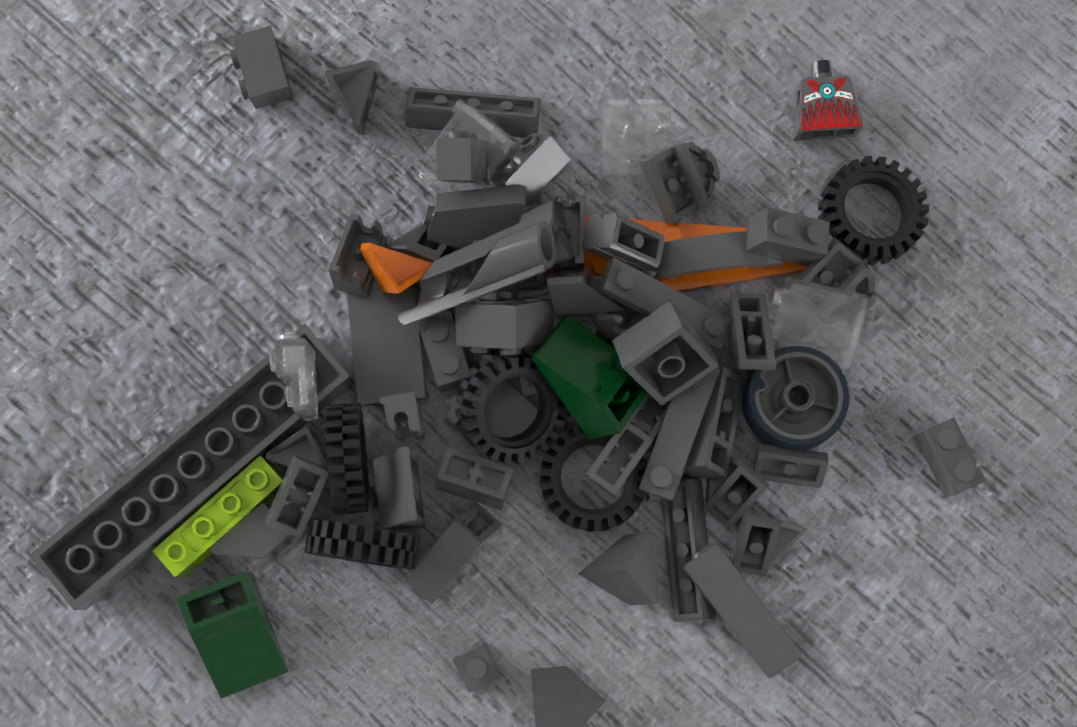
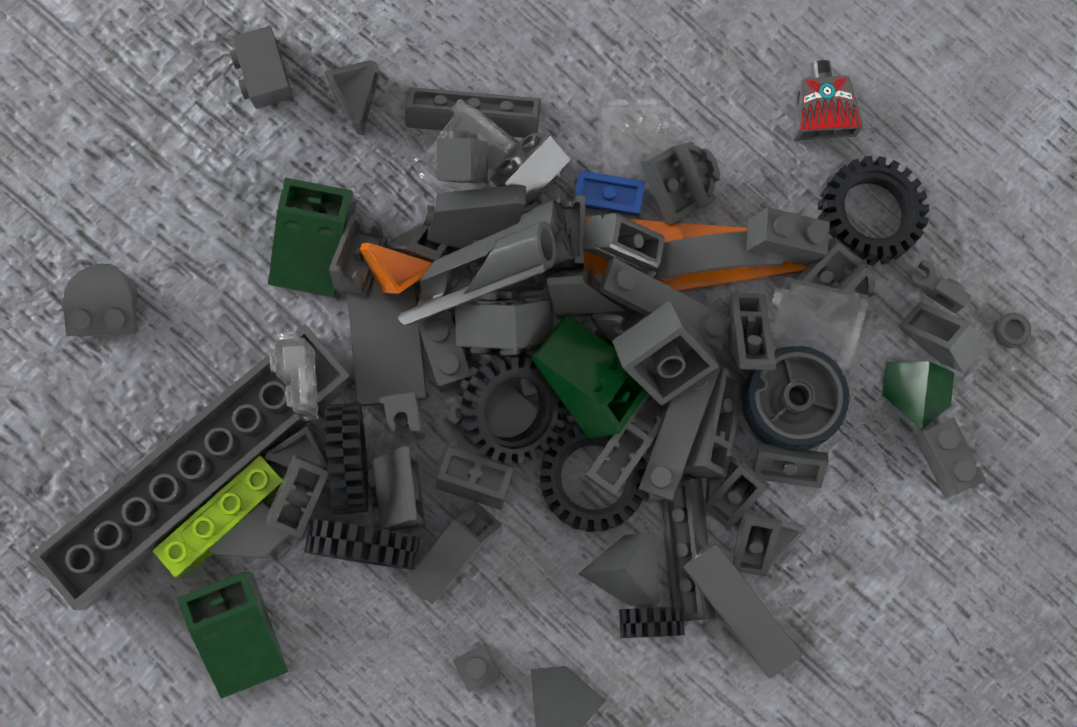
none -> dark grey slope [63,263,138,336]
none -> dark green slope [268,178,357,298]
none -> blue plate [574,170,645,217]
none -> black tyre [619,606,685,638]
none -> dark green slope [881,361,955,430]
none -> dark grey slope [899,302,985,373]
none -> dark grey plate [908,260,971,314]
none -> dark grey tile [994,313,1031,348]

